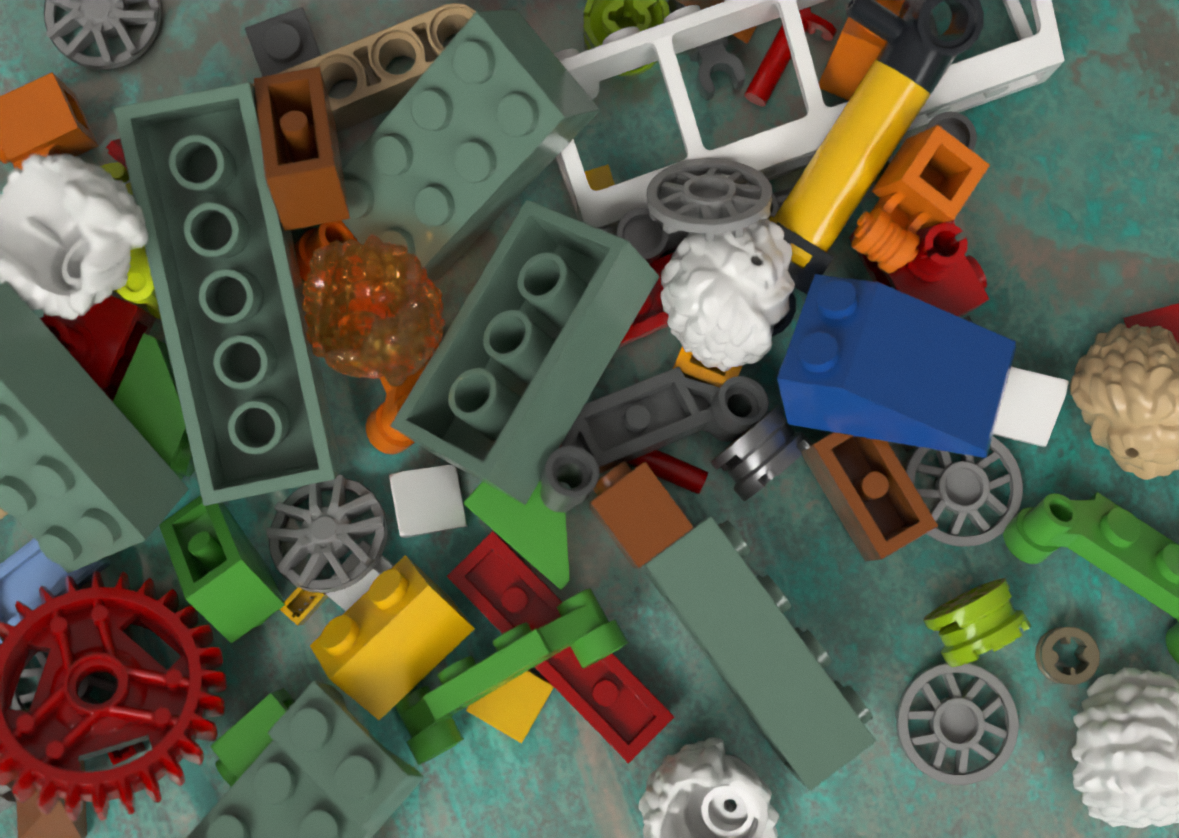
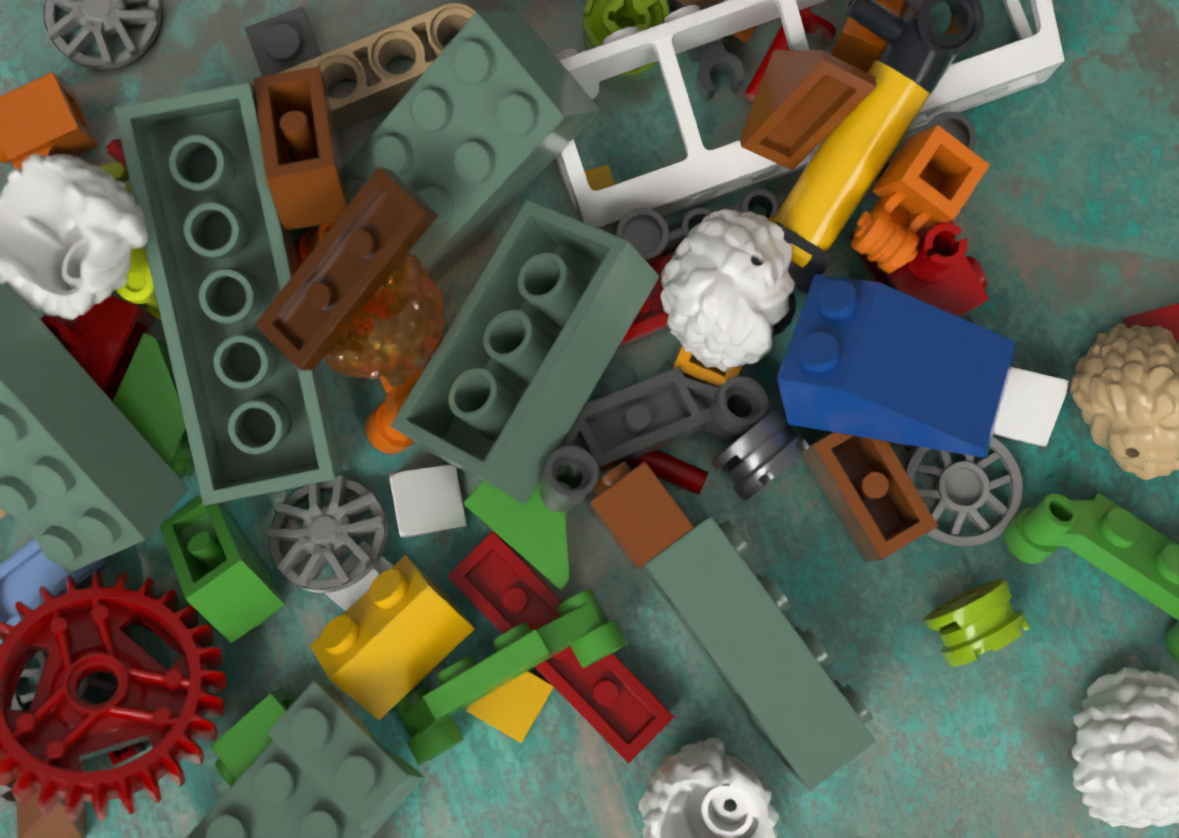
yellow piece [279,587,328,626] -> none
light grey wheel [647,159,772,242] -> none
light grey wheel [895,662,1019,785] -> none
dark tan bush [1035,627,1100,685] -> none
none -> reddish brown plate [255,167,438,370]
none -> dark orange slope [740,50,877,170]

